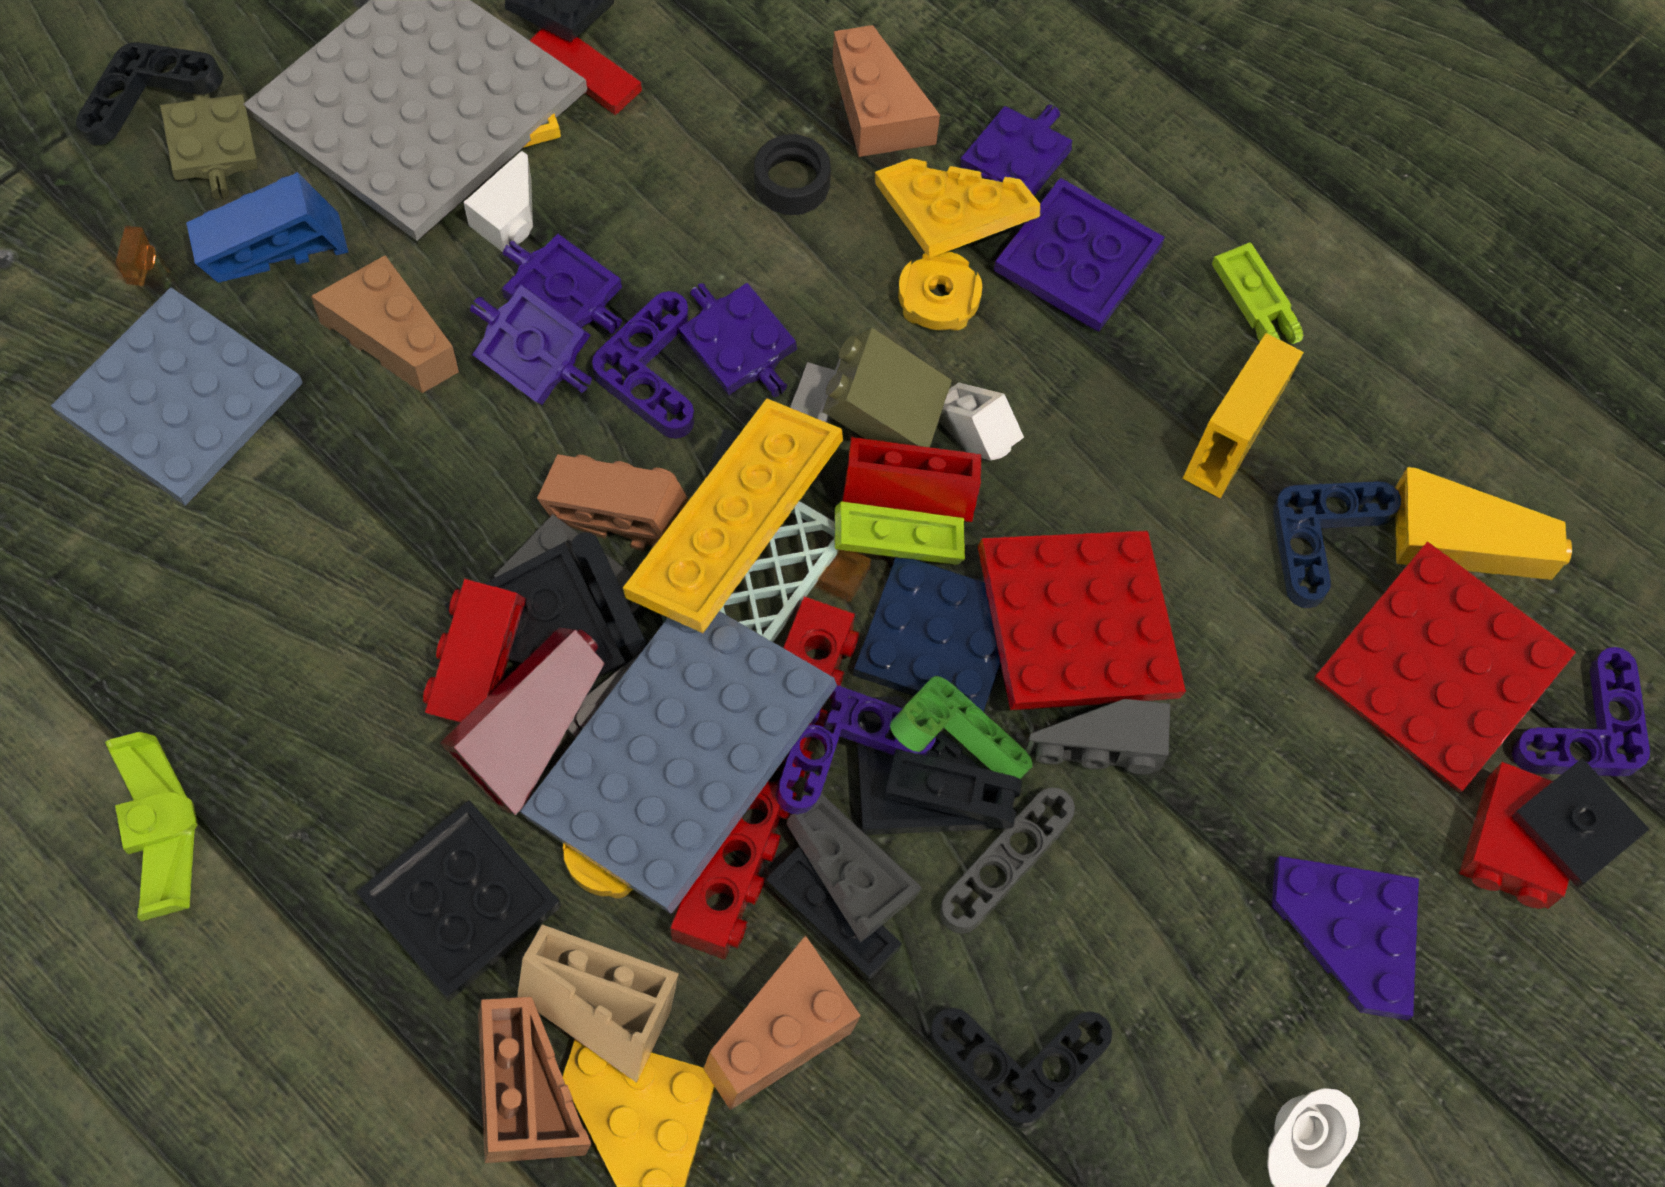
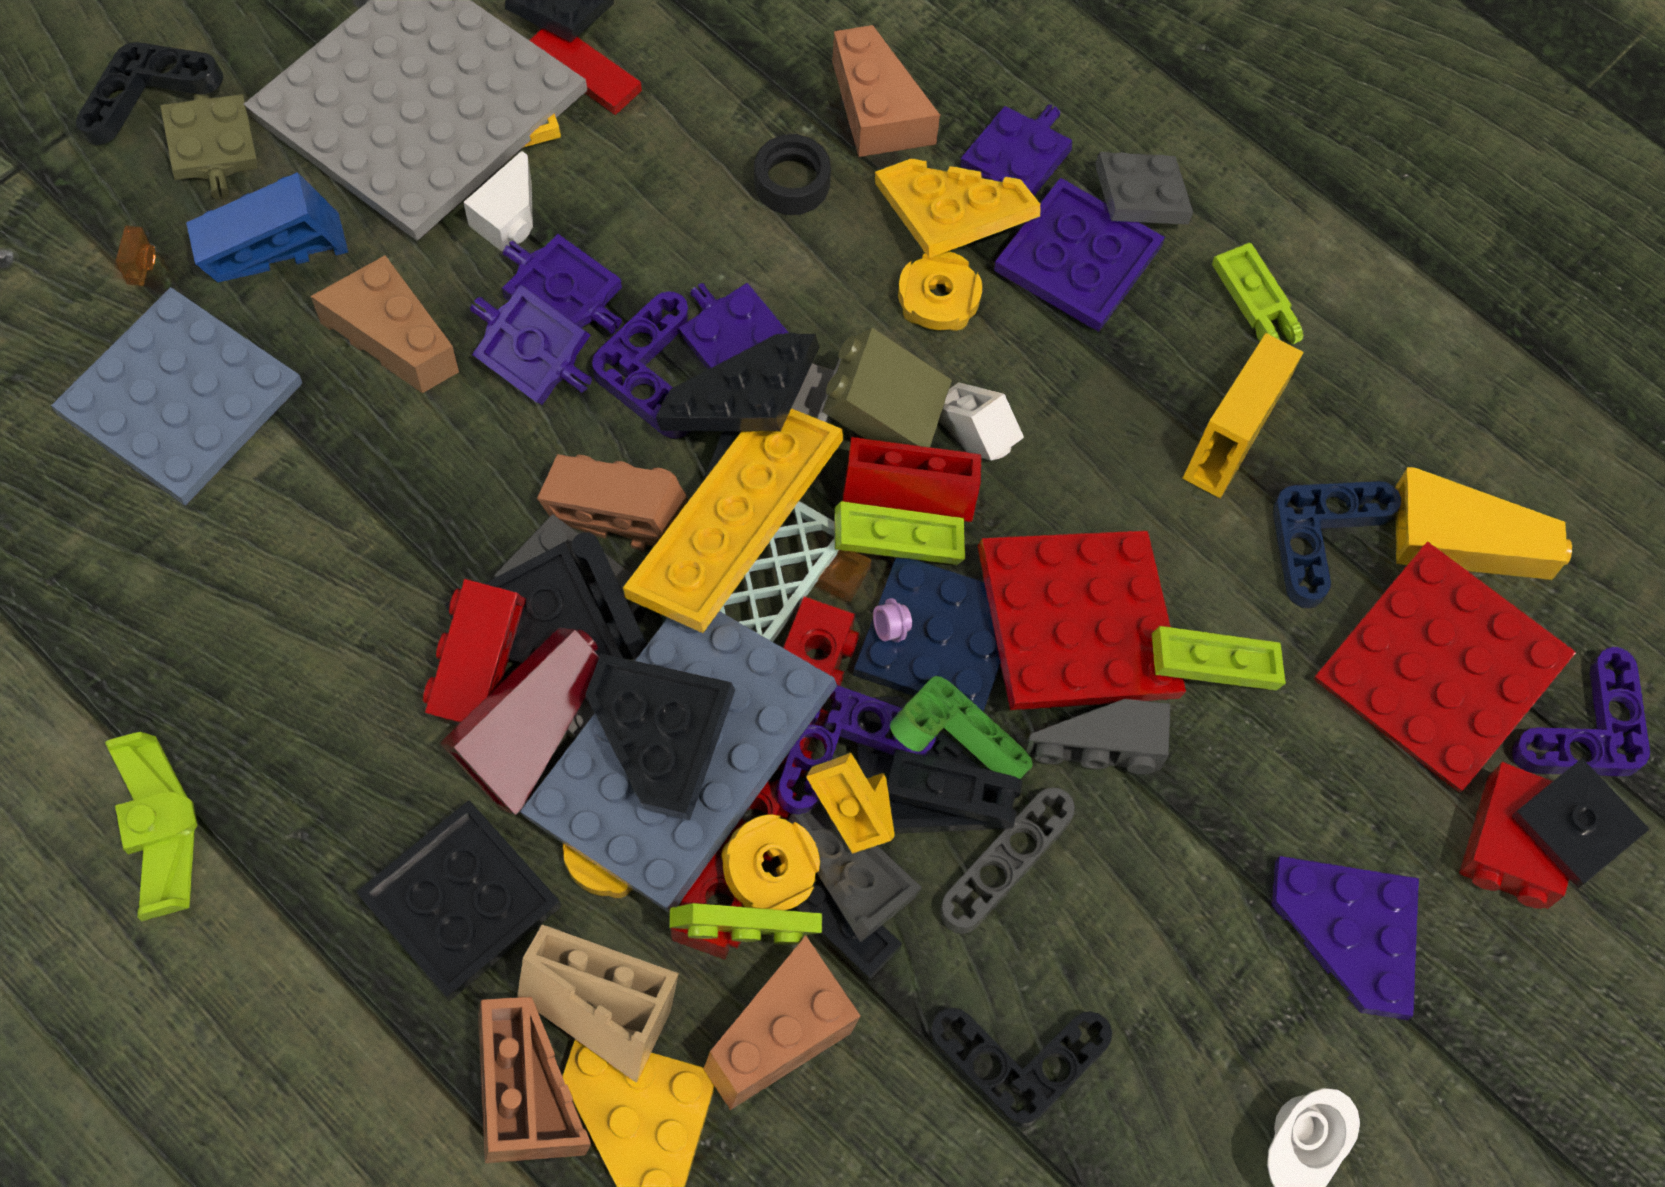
none -> black plate [585,654,735,820]
none -> black plate [656,332,820,432]
none -> lime plate [669,903,822,945]
none -> yellow plate [721,815,820,911]
none -> yellow slope [806,753,895,854]
none -> lavender plate [873,598,912,642]
none -> dark grey plate [1095,152,1193,224]
none -> lime plate [1152,626,1286,691]

